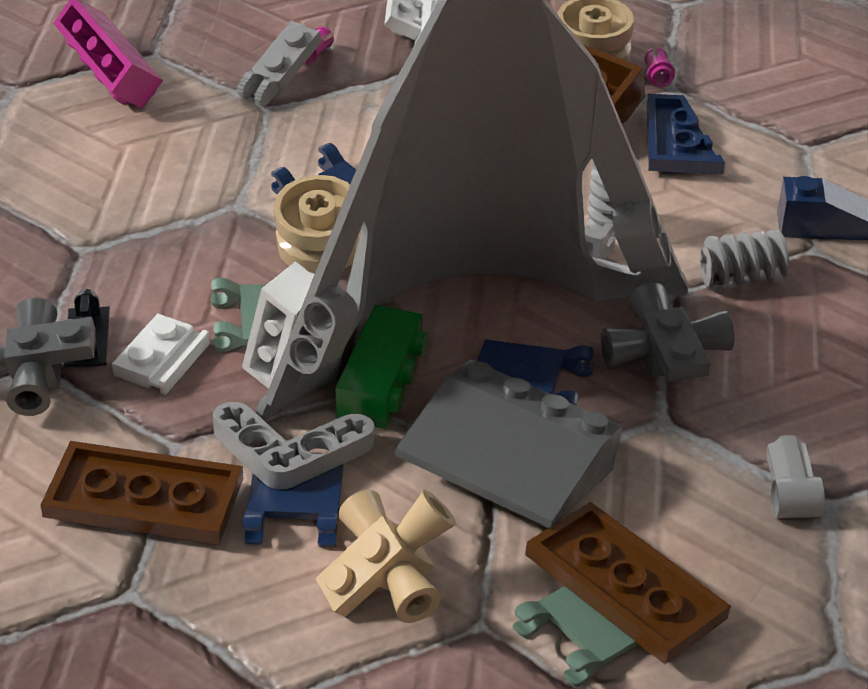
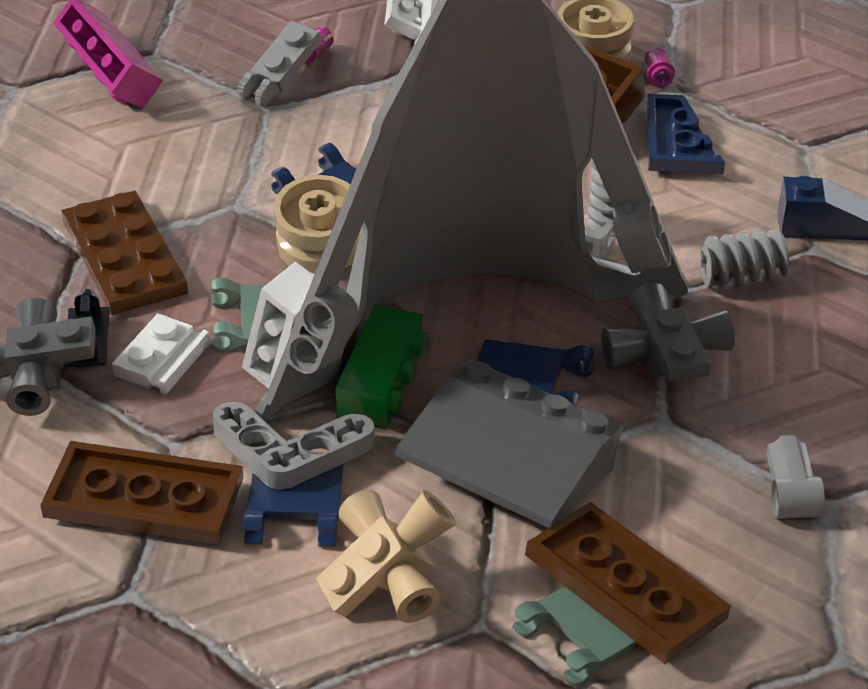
none -> reddish brown plate [61,190,188,315]

